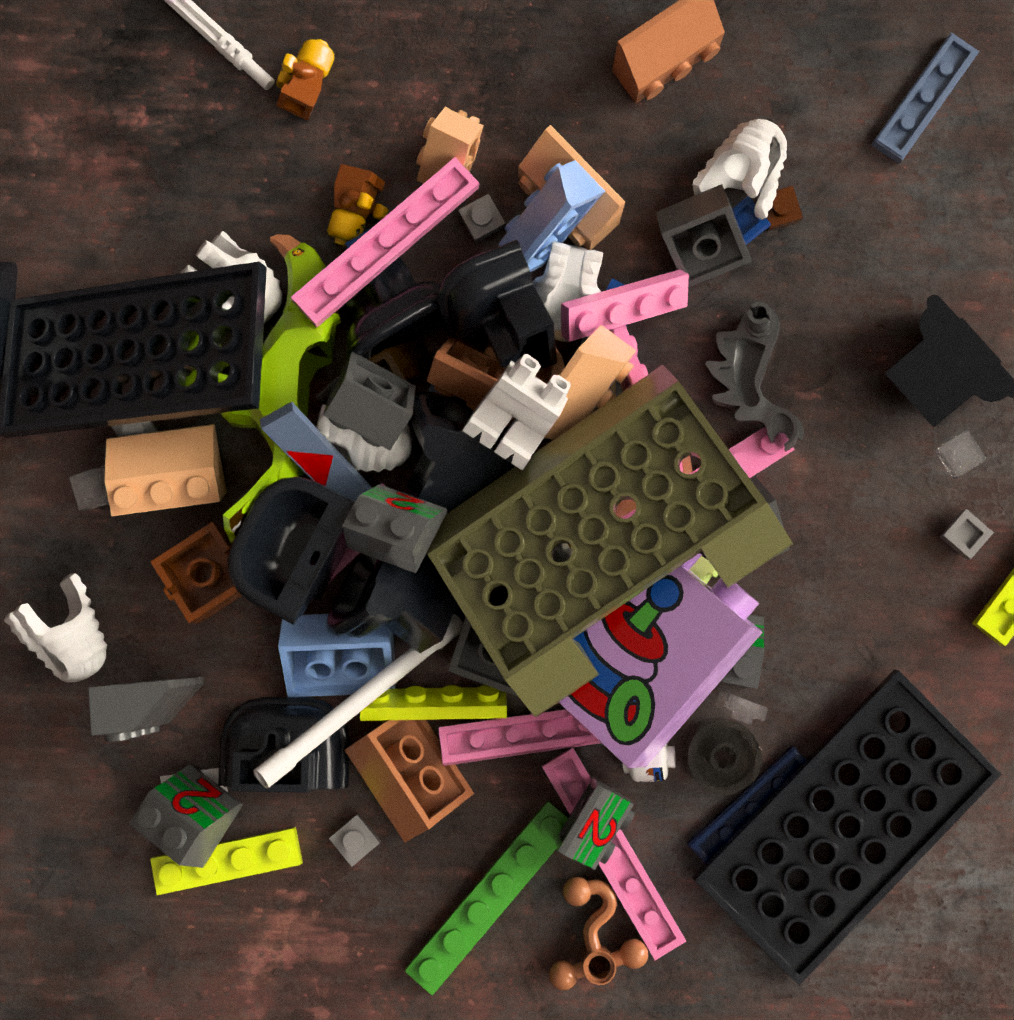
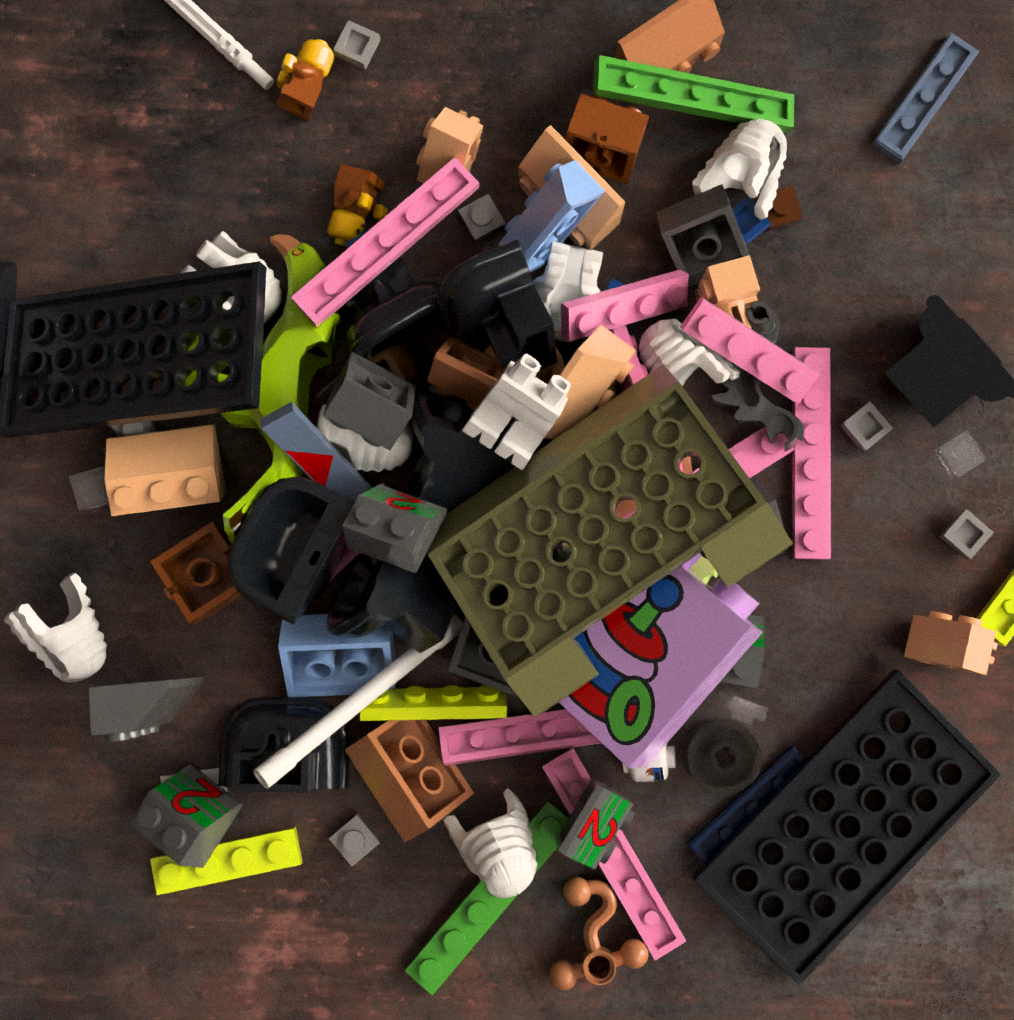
none -> light grey plate [333,20,380,70]
none -> white hair [444,788,537,899]
none -> dark orange brick [566,93,649,185]
none -> bright green plate [593,55,794,133]
none -> white hair [639,319,740,386]
none -> bright pink plate [680,297,820,404]
none -> light nougat brick [695,255,760,329]
none -> bright pink plate [792,347,831,560]
none -> light grey plate [840,401,893,453]
none -> light nougat brick [904,611,998,675]

